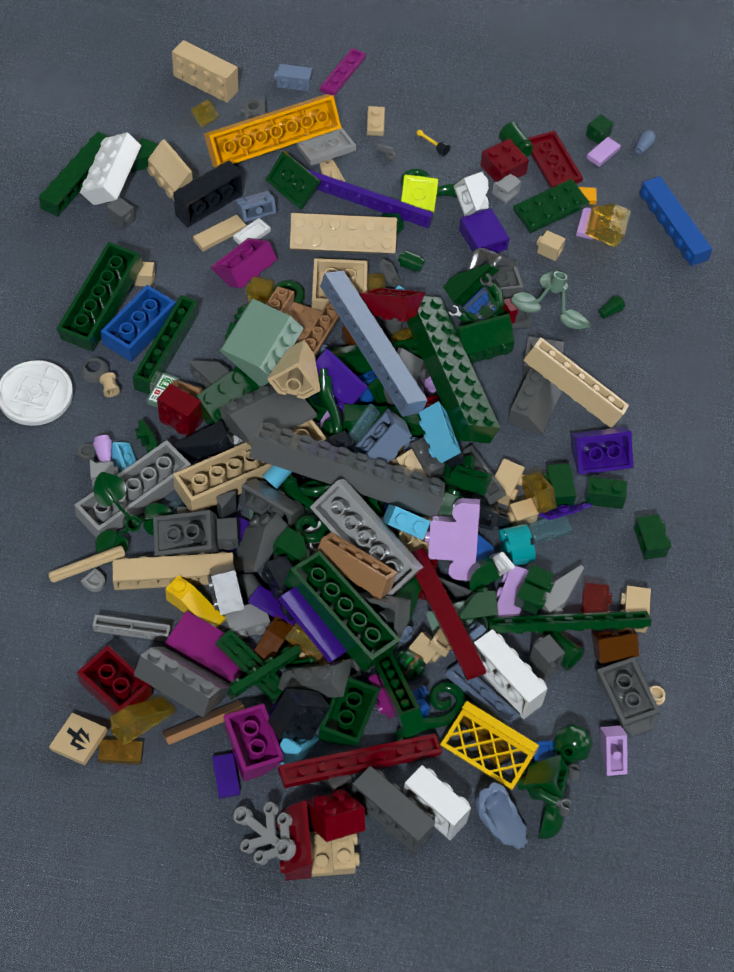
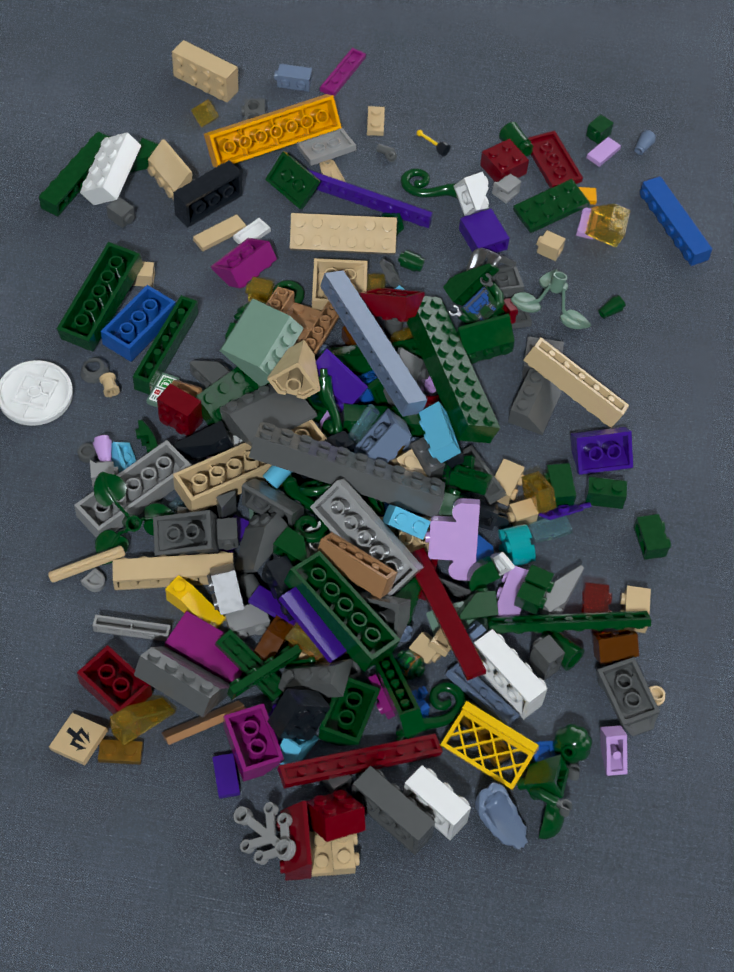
sand blue brick [236,191,277,222] -> none
neon yellow tile [401,175,438,213] -> none

